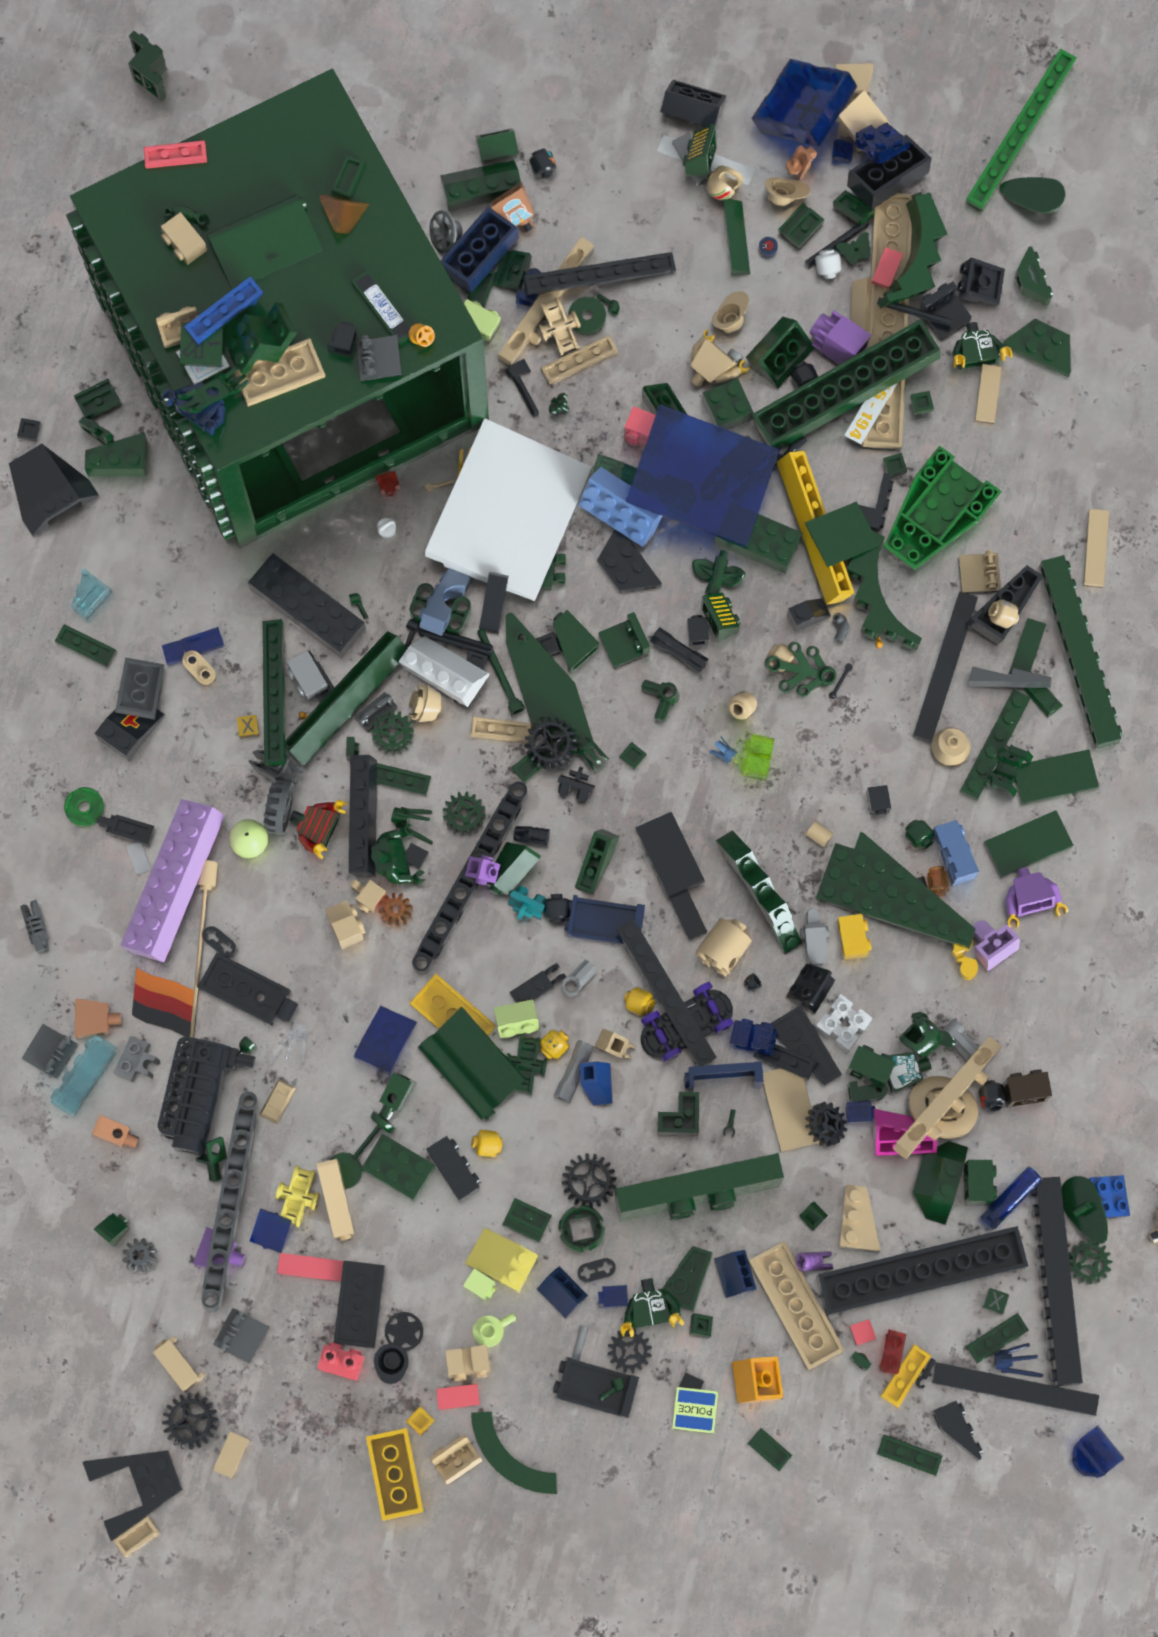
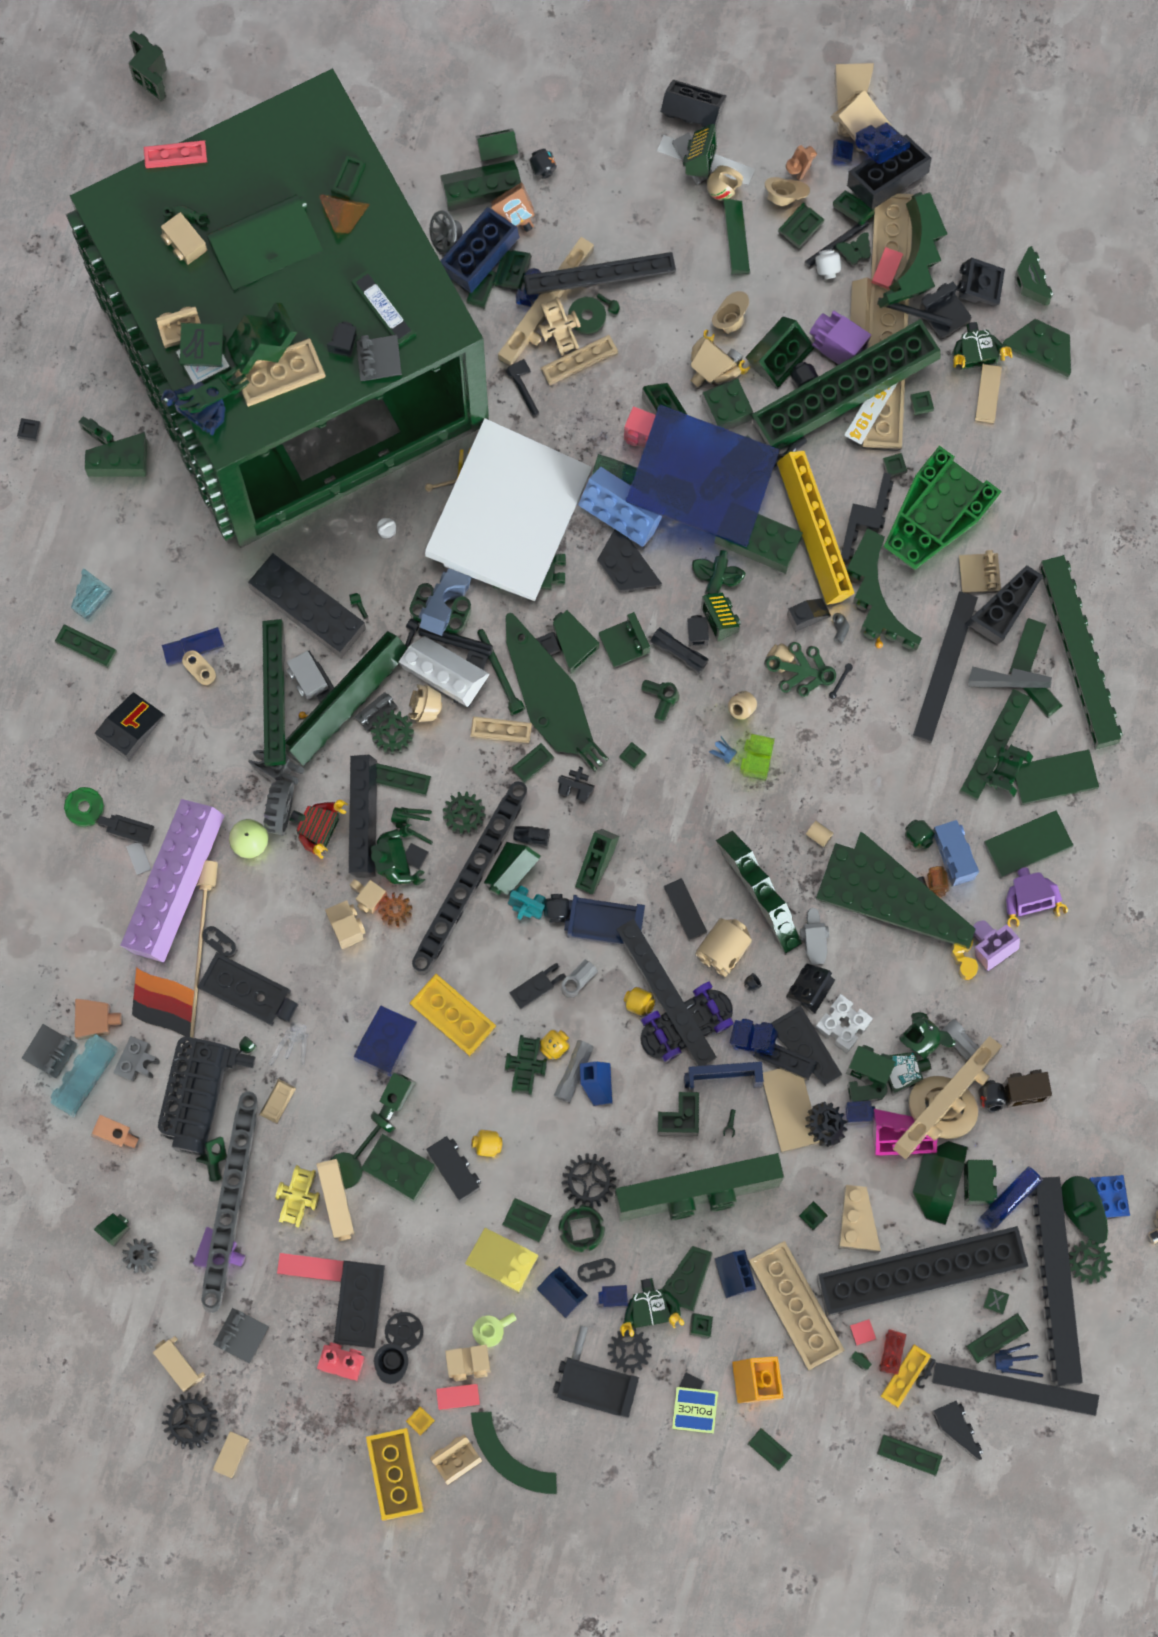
black wedge [9,444,99,536] -> none
dark grey hinge [20,900,48,952] -> none
dark green plate [74,378,121,419] -> none
black wing [82,1450,183,1541] -> none
tan tile [113,1516,159,1558] -> none
dark grey plate [115,657,164,719] -> none
blue piece [184,276,264,344] -> none
yellow tile [237,715,259,738] -> none
clear blue piece [249,1208,292,1253] -> none
dark green plate [346,737,359,761] -> none
clear red plate [376,471,400,497] -> none
light orange wheel [409,323,435,346] -> none
dark green door [418,1007,526,1121] -> none
yellowish green brick [463,1268,496,1301] -> none
yellowish green brick [464,299,501,343] -> none
medium lavender brick [465,855,500,885] -> none
black tile [479,572,509,632] -> none
yellowish green brick [494,999,540,1039] -> none
black gear [524,717,578,770] -> none
dark green plant [549,392,569,415] -> none
tan brick [595,1028,636,1059] -> none
dark green hand [599,1378,625,1401] -> none
black tile [635,812,705,898] -> none
clear blue tile [751,59,858,147] -> none
tile [759,237,778,257] -> none
medium lavender hinge [796,1251,833,1271] -> none
dark green piece [805,501,880,567] -> none
yellow brick [837,914,871,960] -> none
black brick [866,785,891,817] -> none
tan cone [931,727,971,765] -> none
green plate [966,48,1077,210] -> none
tan head [988,599,1019,628] -> none
dark green shield [1000,177,1066,213] -> none
clear blue slope [1072,1425,1124,1478] -> none
tan tile [1084,509,1109,587] -> none

